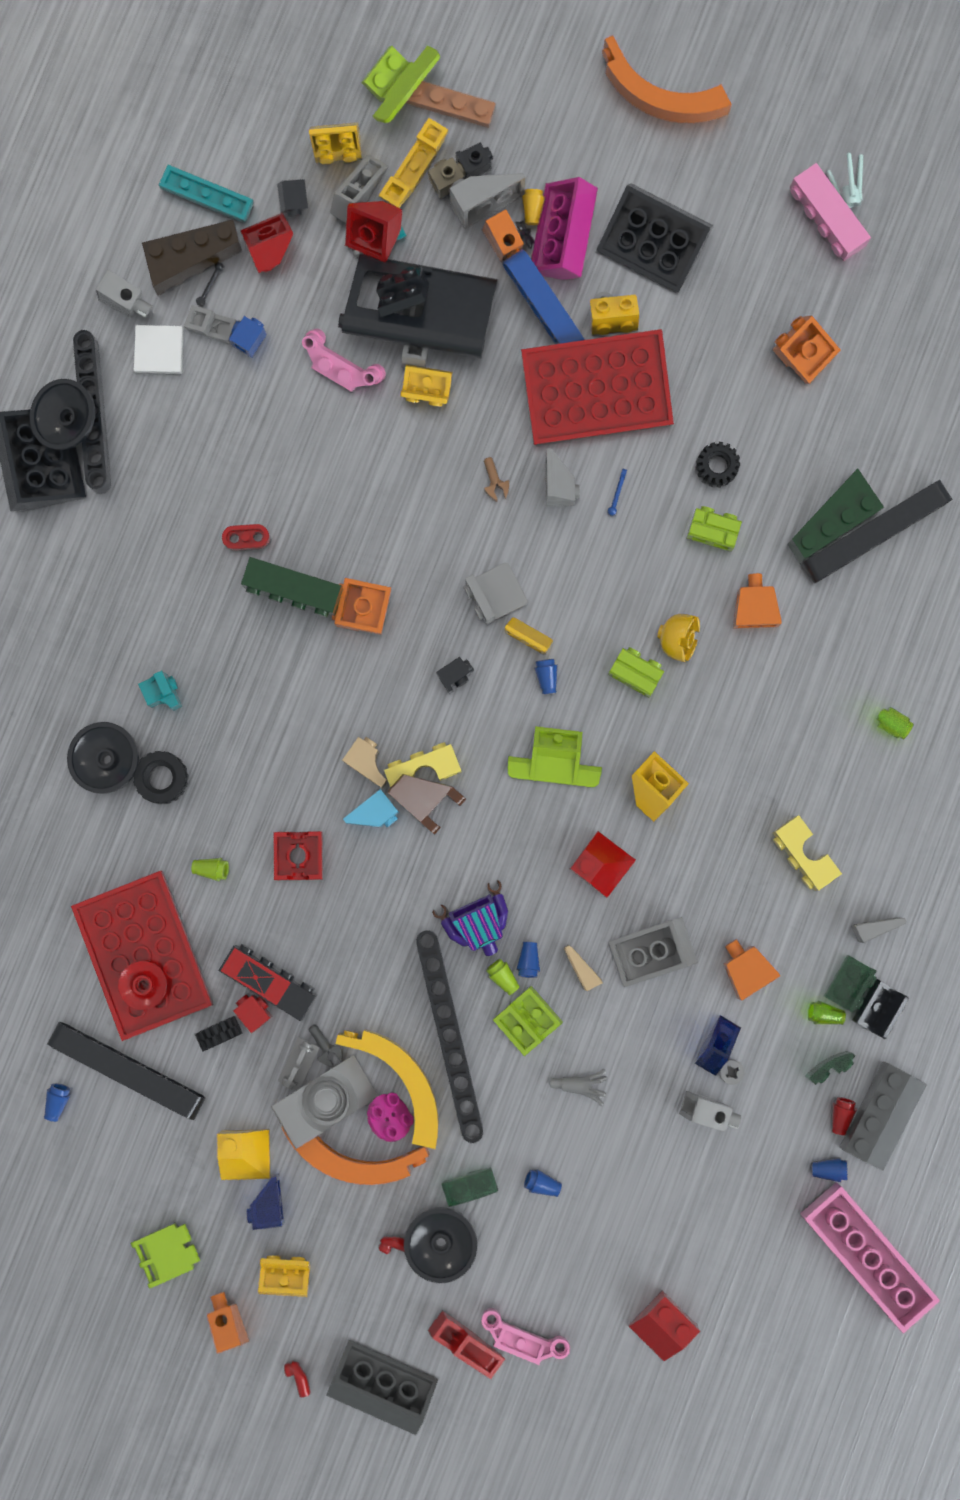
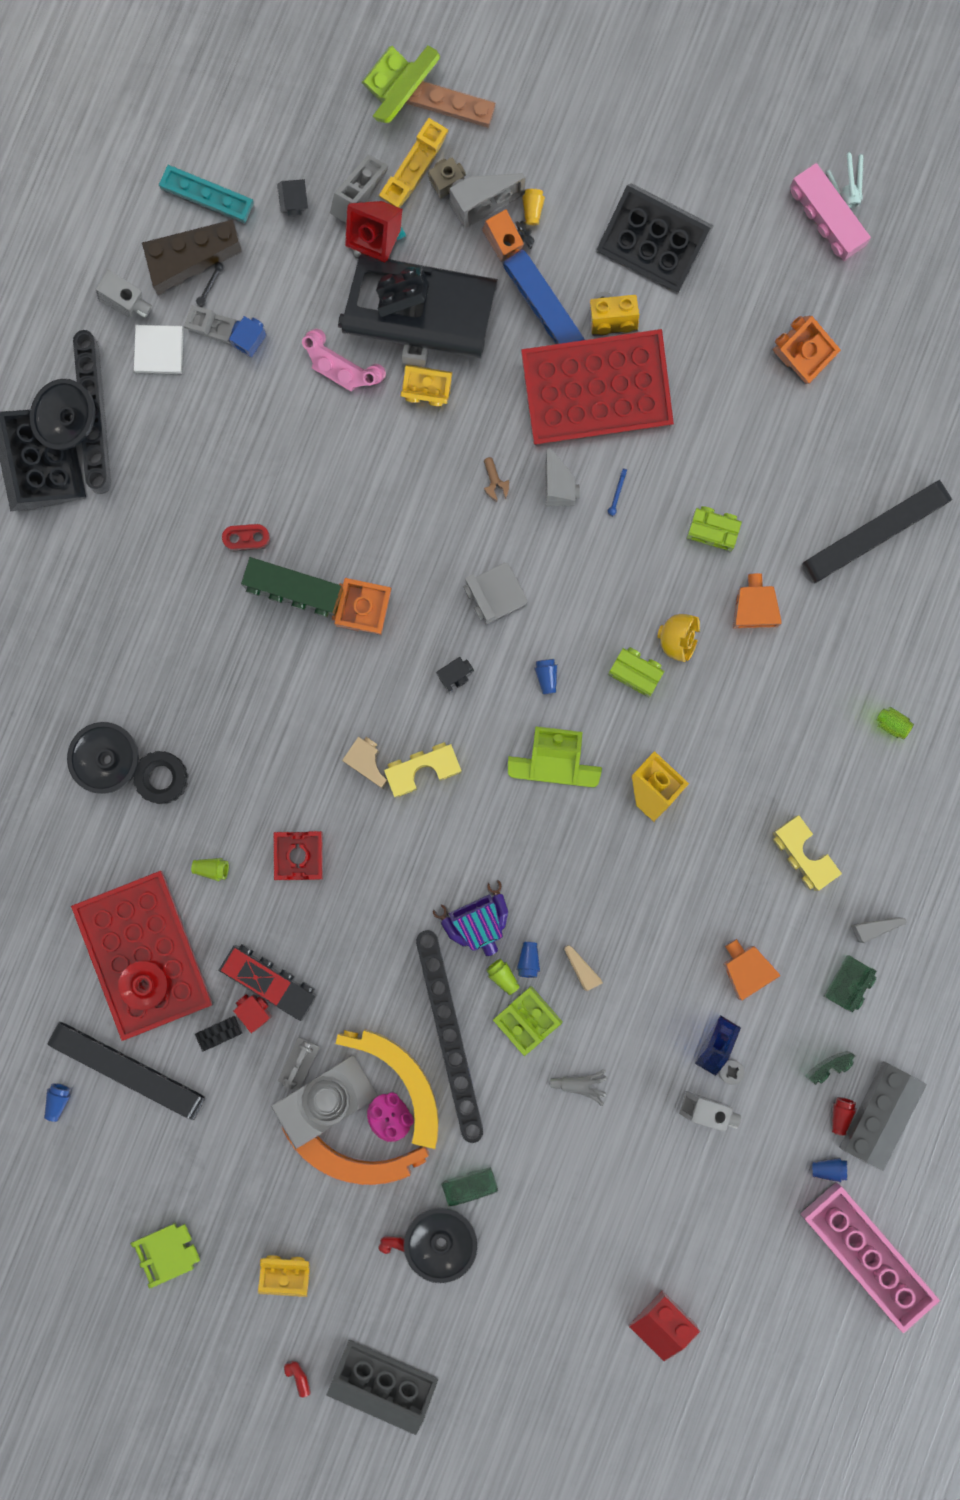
teal brick [138,670,183,710] -> none
orange torso [207,1292,249,1354] -> none
yellow slope [217,1129,270,1180] -> none
red slope [240,213,293,273] -> none
clear blue slope [247,1174,284,1230] -> none
yellow slope [309,122,362,164] -> none
dark grey bar [309,1025,342,1067] -> none
medium azure slope [343,789,399,828] -> none
flag [387,774,466,835] -> none
red slope [428,1310,505,1379] -> none
black brick [456,142,493,179] -> none
bright pink plate [482,1308,570,1365] -> none
yellow slope [504,617,553,655] -> none
blue cone [524,1169,562,1197] -> none
dark pink slope [531,177,598,280] -> none
red slope [569,831,636,898] -> none
orange arch [602,35,732,123] -> none
light grey slope [609,917,698,987] -> none
black tyre [696,441,740,487] -> none
dark green wedge [787,468,884,564] -> none
clear neon green cone [808,1001,846,1025] -> none
black bracket [852,979,909,1039] -> none

